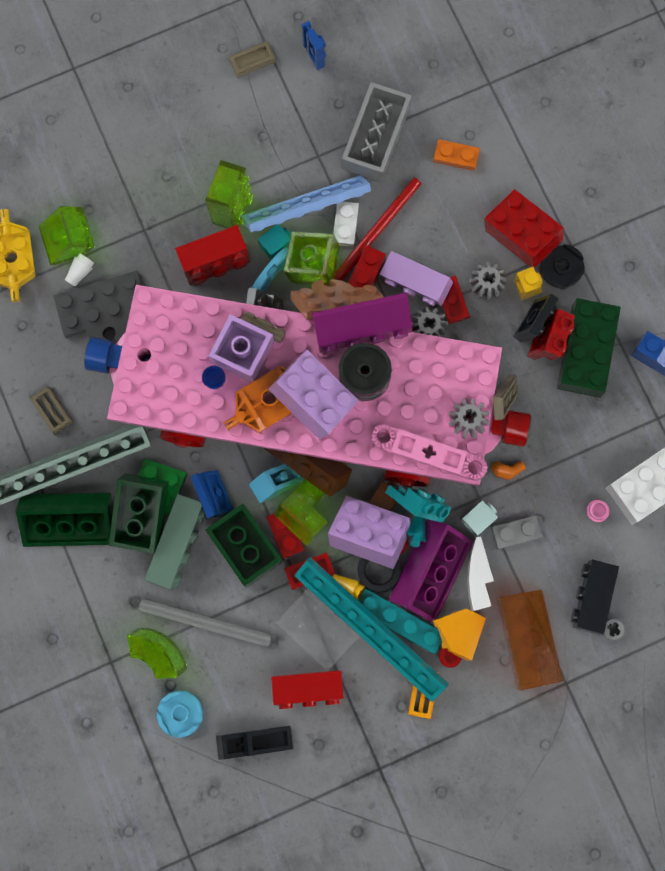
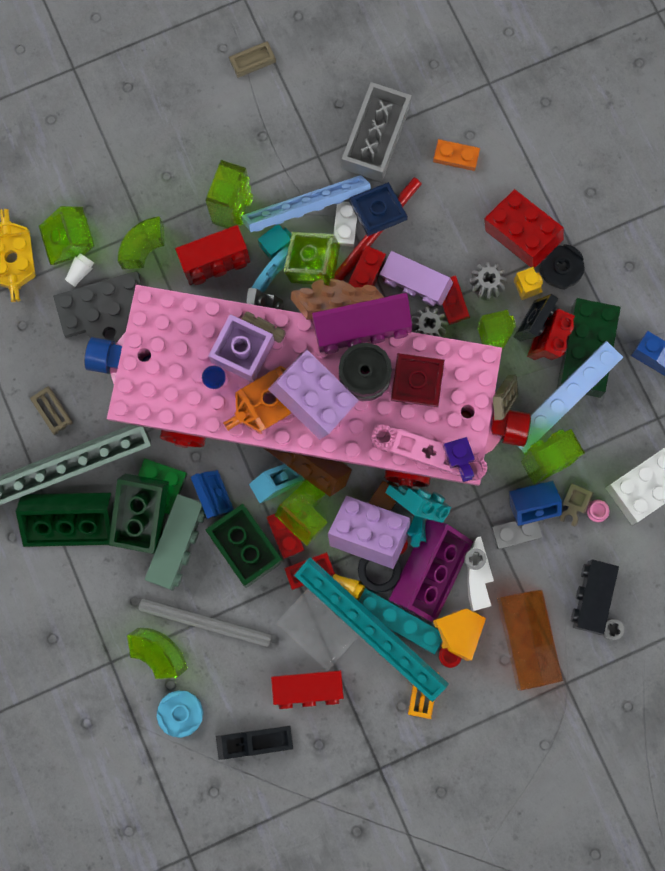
blue plate [302,21,326,70] -> none
light grey gear [449,398,490,439] -> none
light aqua brick [461,500,498,538] -> none
orange arm [491,460,526,480] -> none
none -> clear neon green brick [118,216,165,269]
none -> dark blue plate [349,182,408,236]
none -> dark red plate [391,353,445,407]
none -> dark purple plate [443,437,475,482]
none -> light grey bush [464,548,486,570]
none -> clear neon green slope [477,309,516,354]
none -> blue brick [509,481,562,526]
none -> light blue plate [518,341,623,453]
none -> clear neon green brick [521,429,585,485]
none -> dark tan plate [560,483,594,527]

